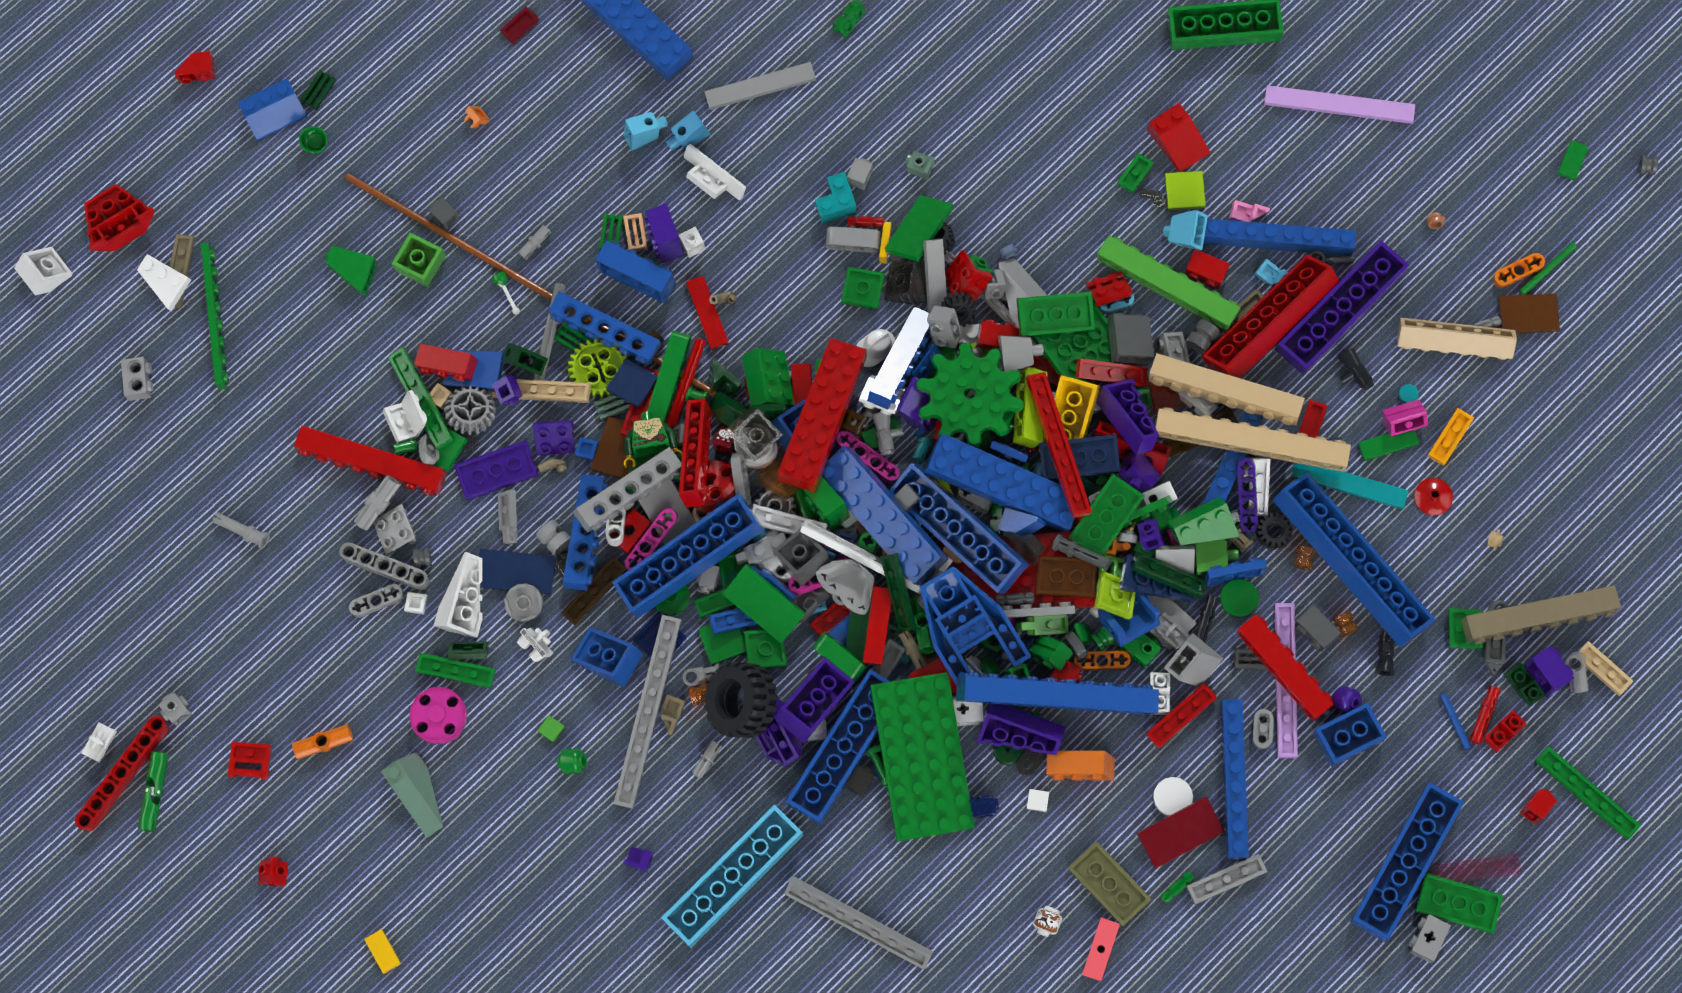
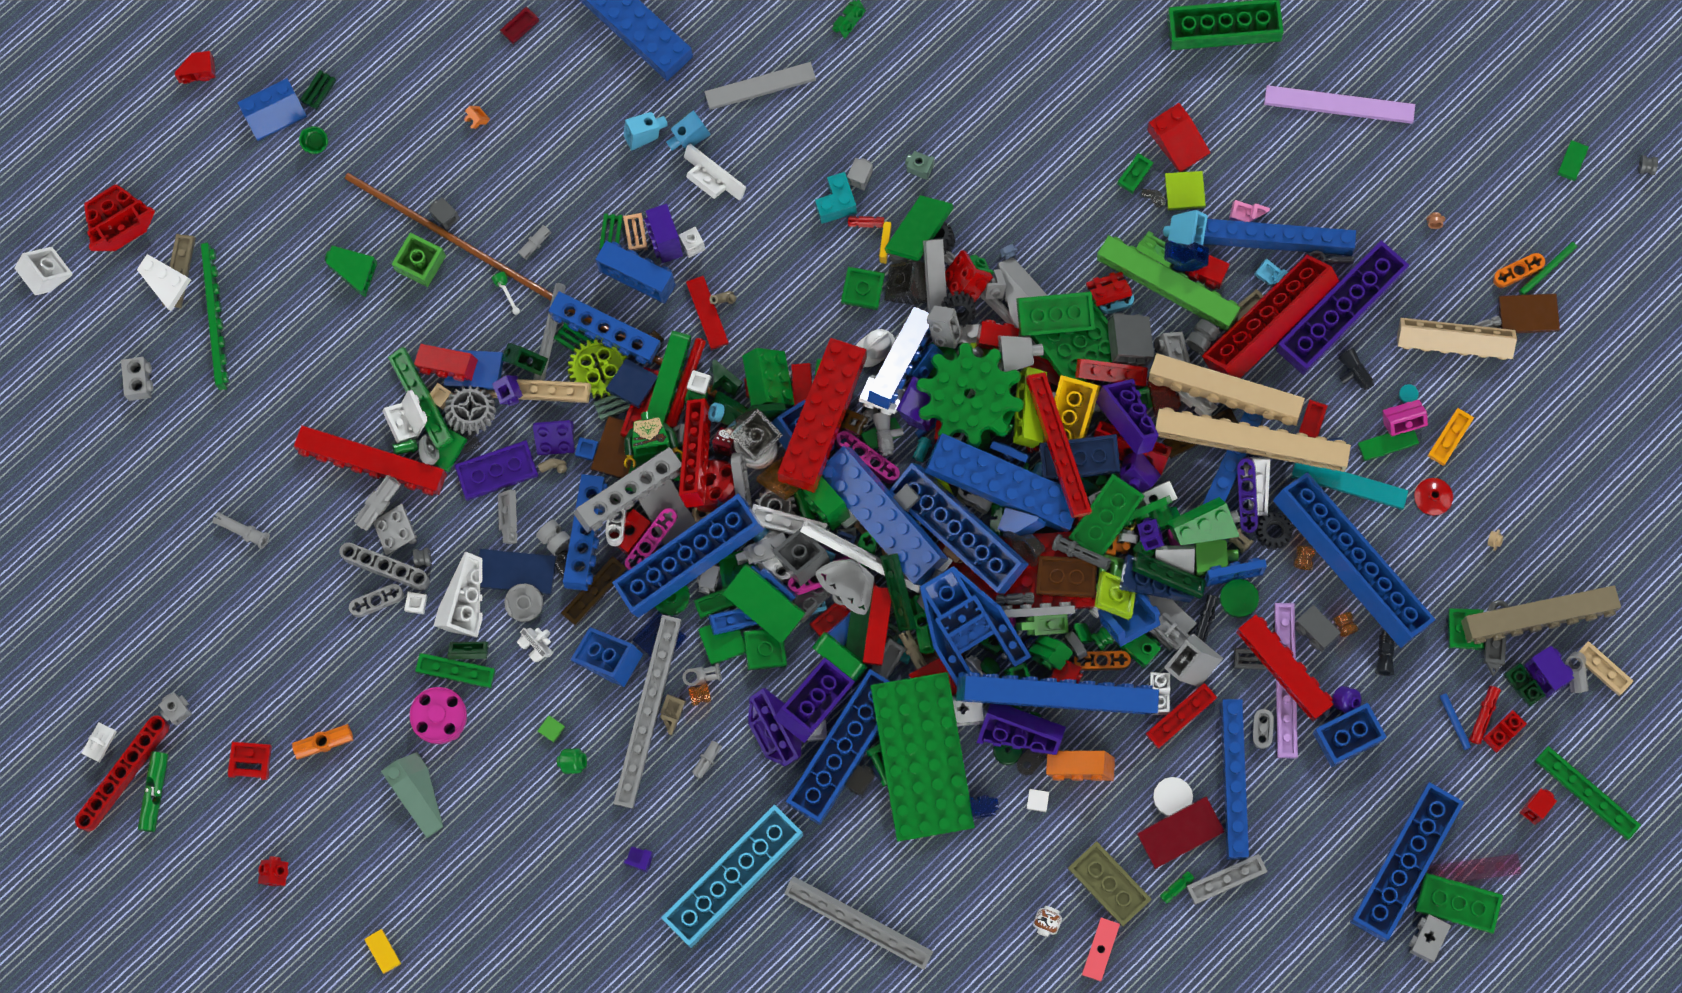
black tyre [704,662,778,738] -> none
light grey beam [825,227,881,253] -> none
none -> white tile [687,370,712,395]
none -> medium azure tile [708,403,724,423]
none -> bright green plate [1136,231,1182,268]
none -> clear blue brick [1164,241,1209,271]

